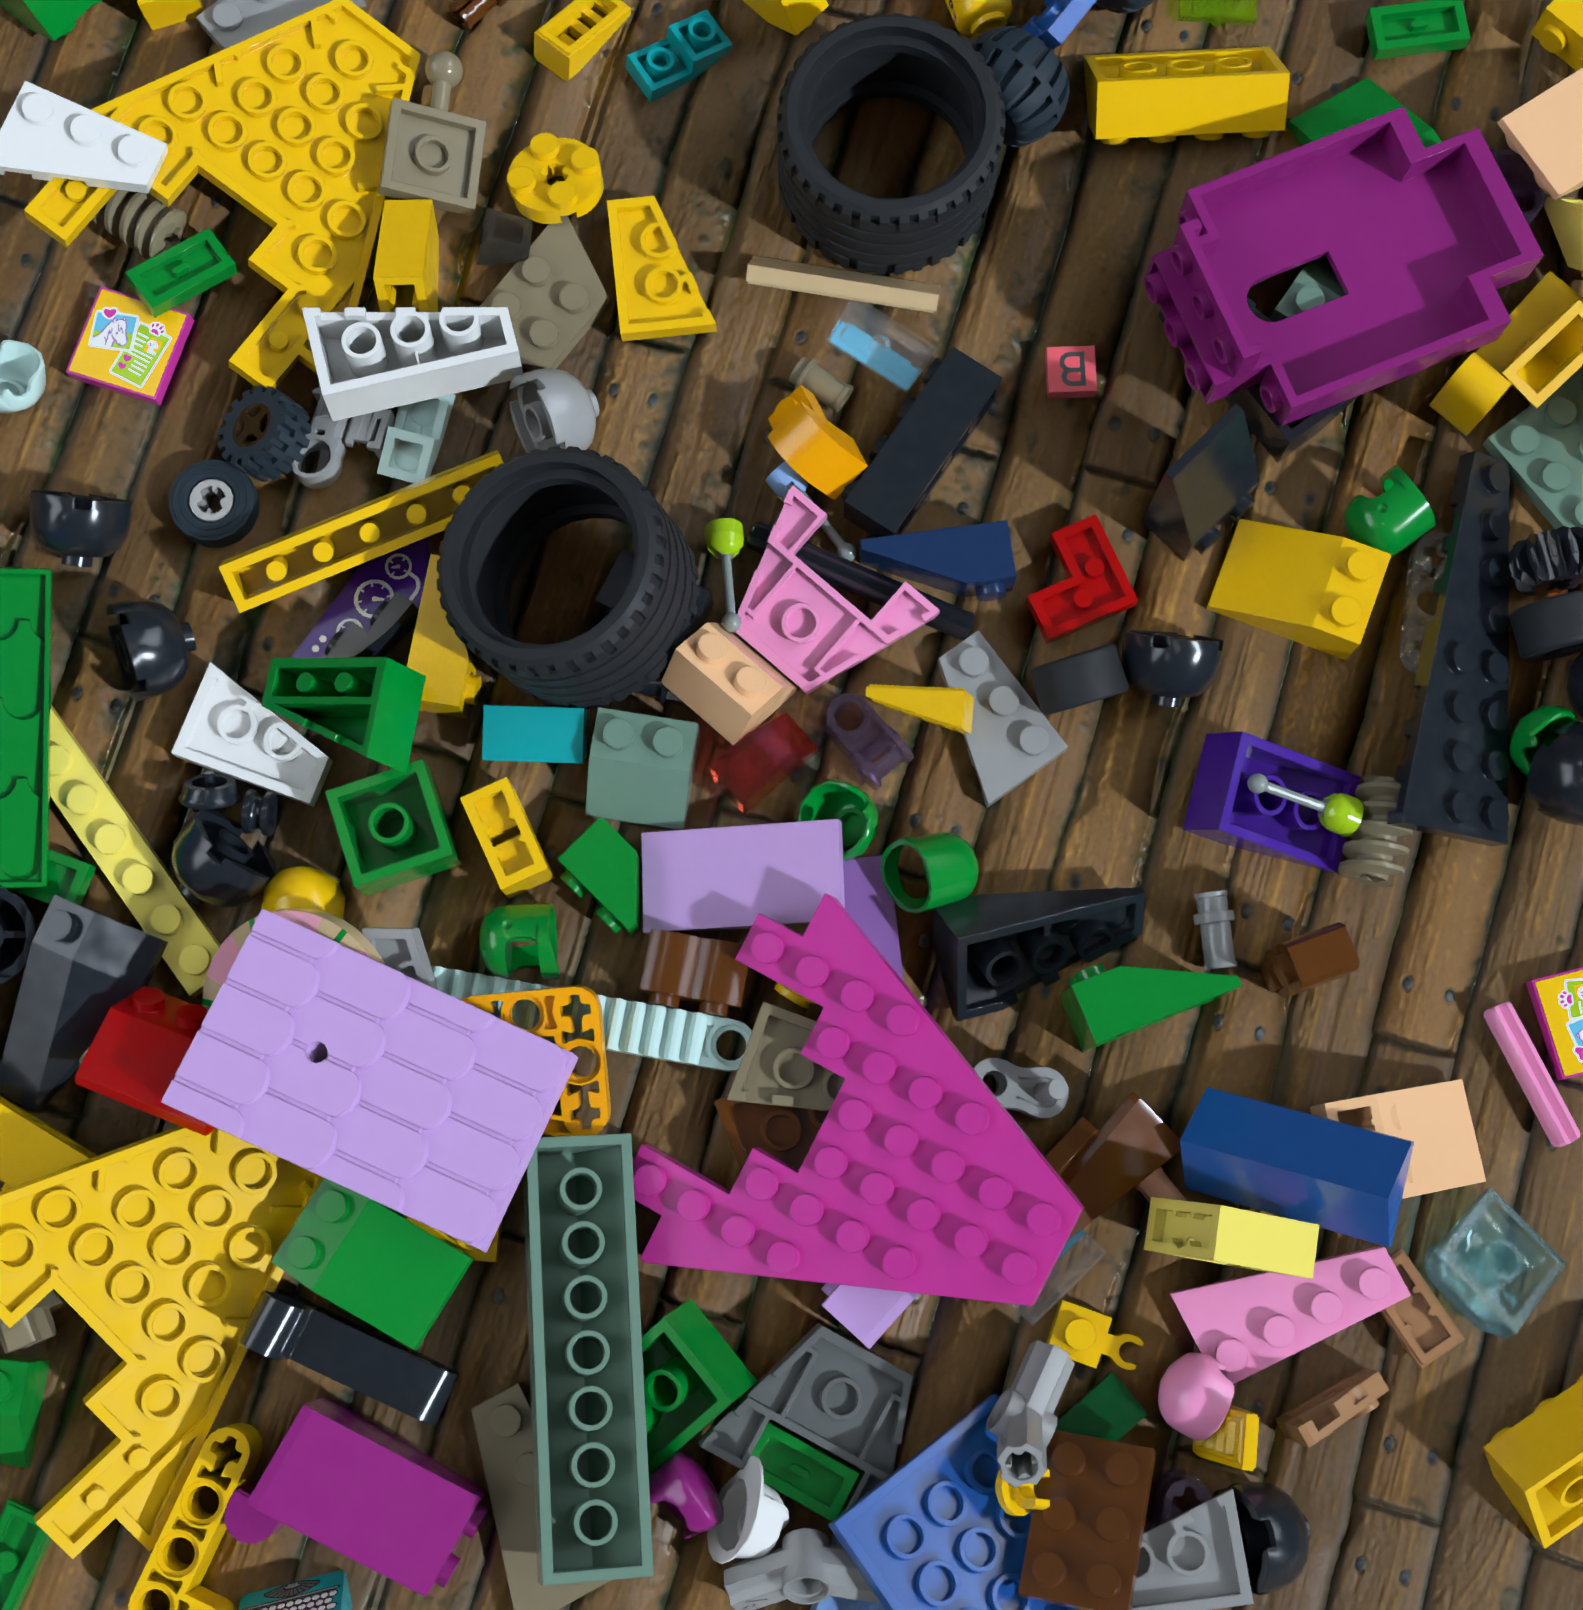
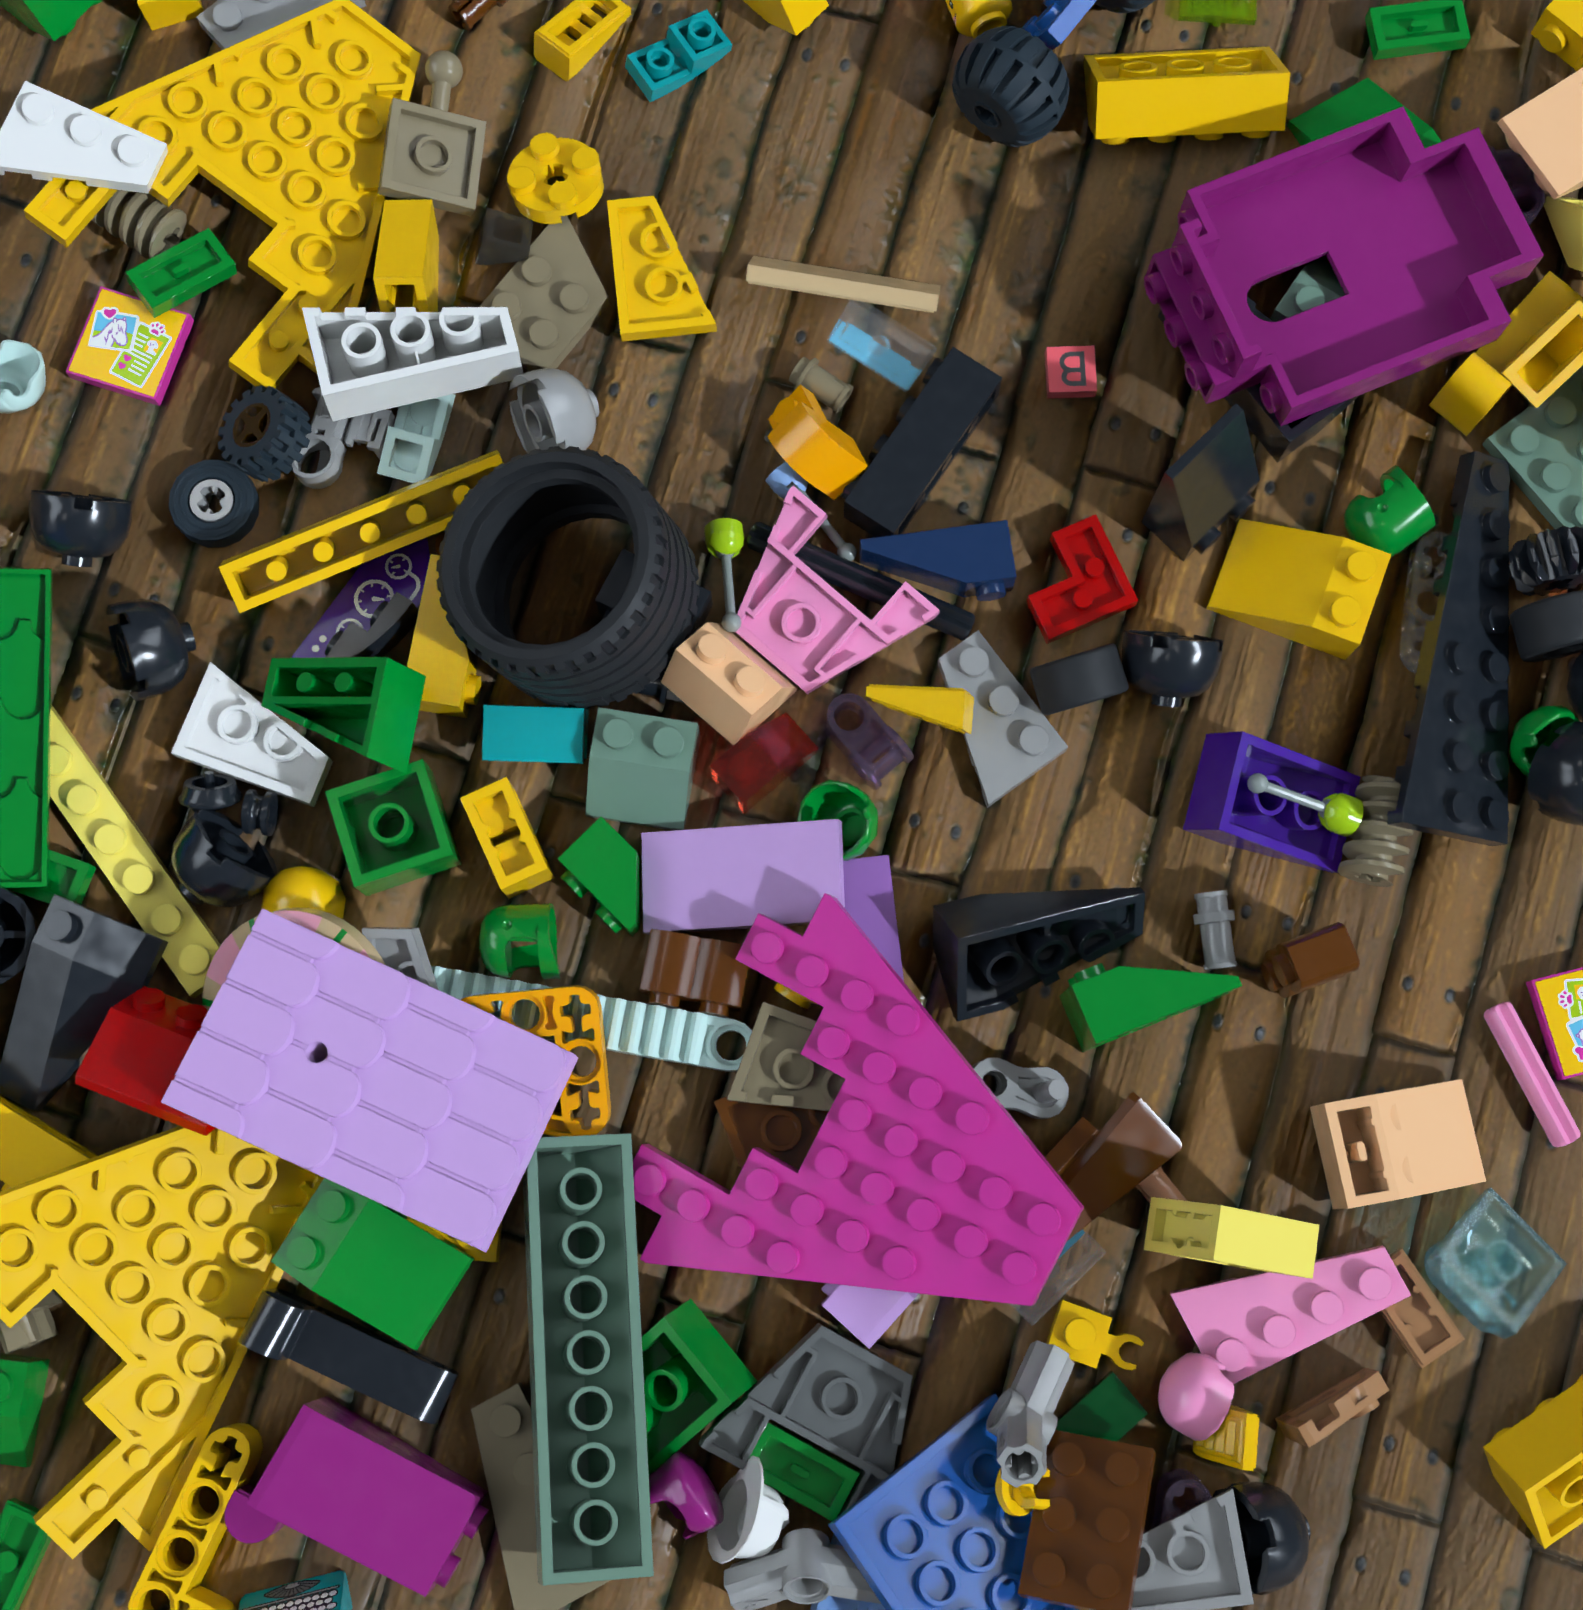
black tyre [777,13,1005,275] -> none
green helmet [880,832,979,913] -> none
blue slope [1180,1087,1414,1247] -> none

